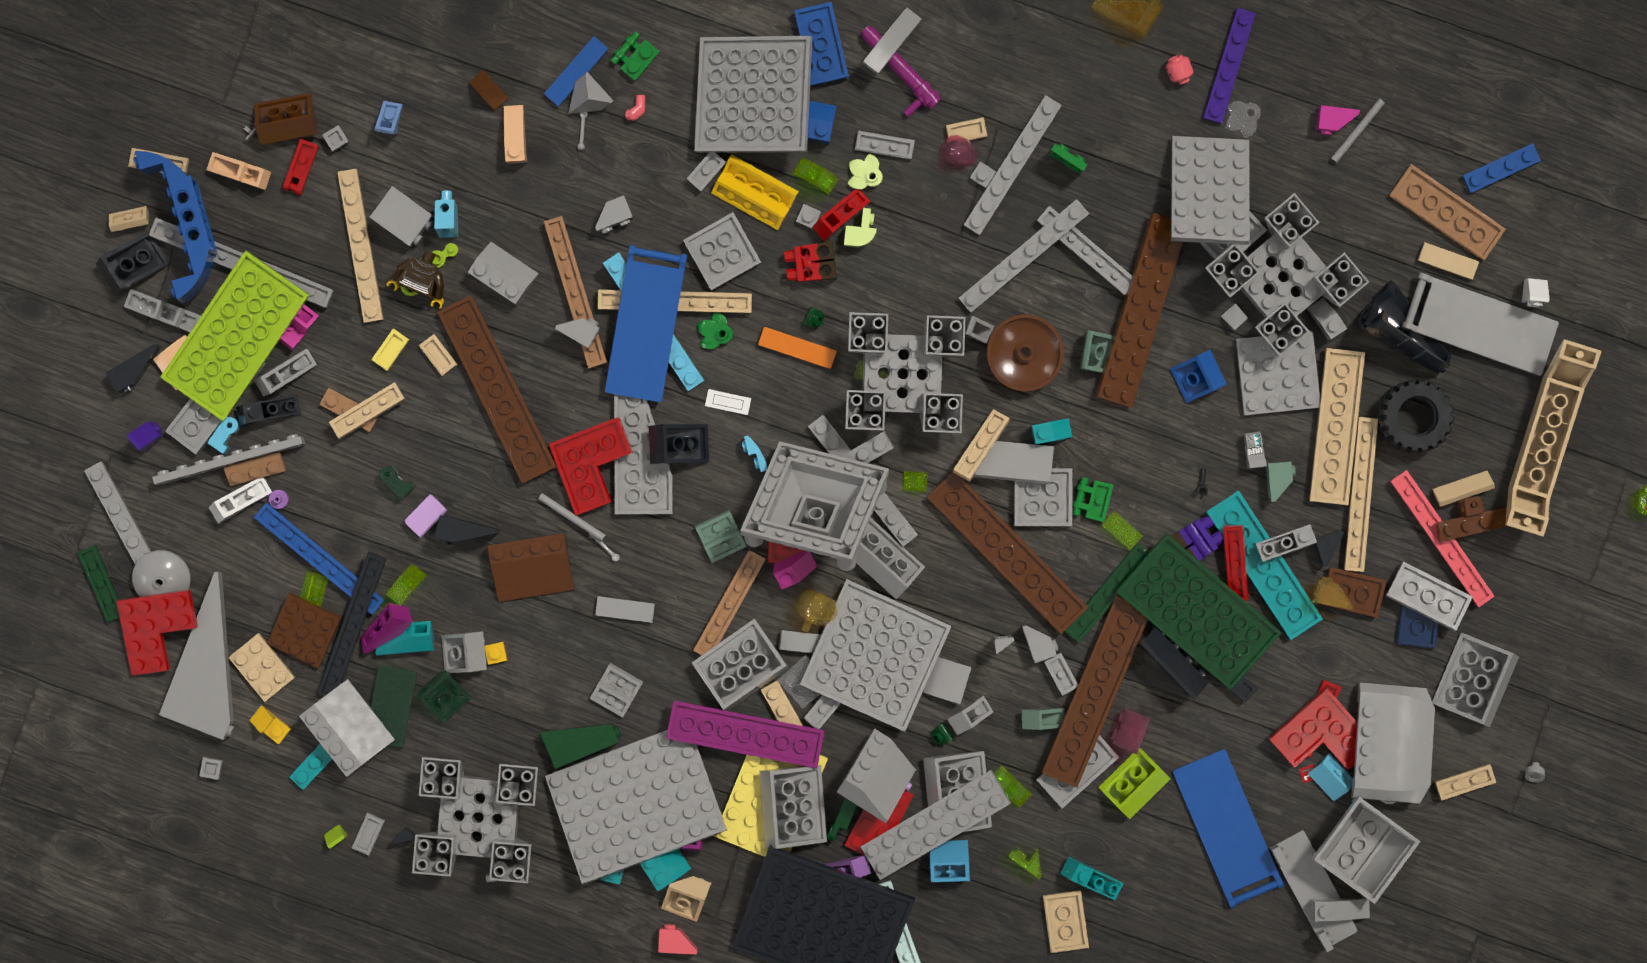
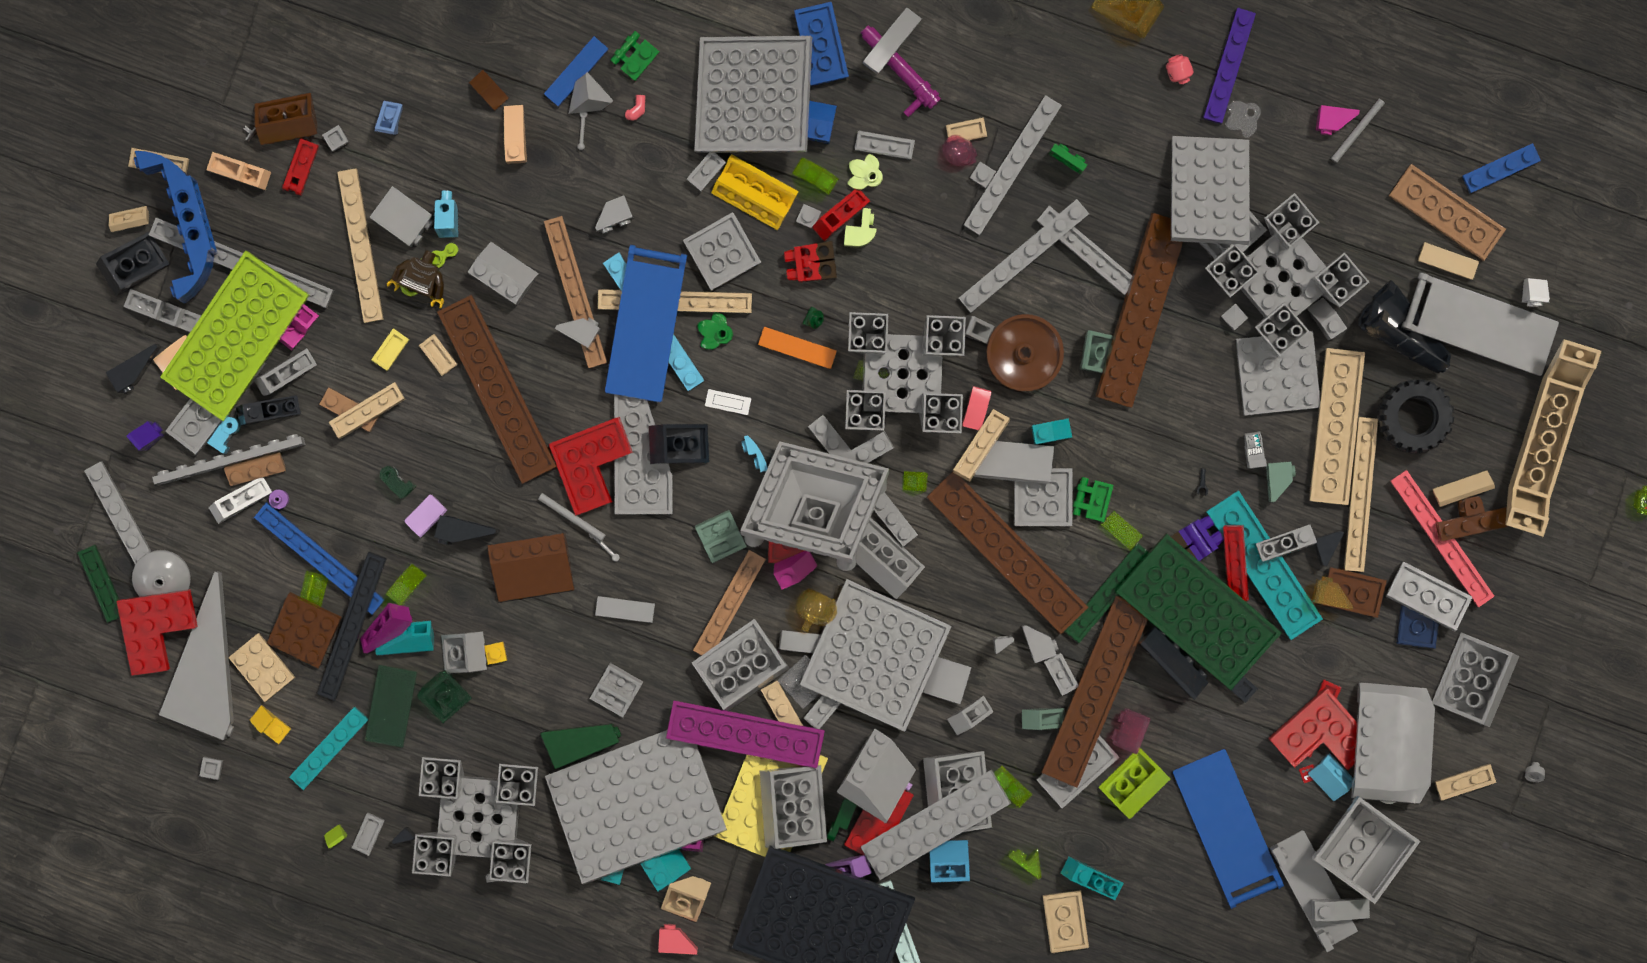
light grey slope [299,679,395,777] -> none
dark green plate [932,722,953,746] -> none
blue slope [1170,350,1227,403] -> none
none -> coral slope [962,386,991,430]

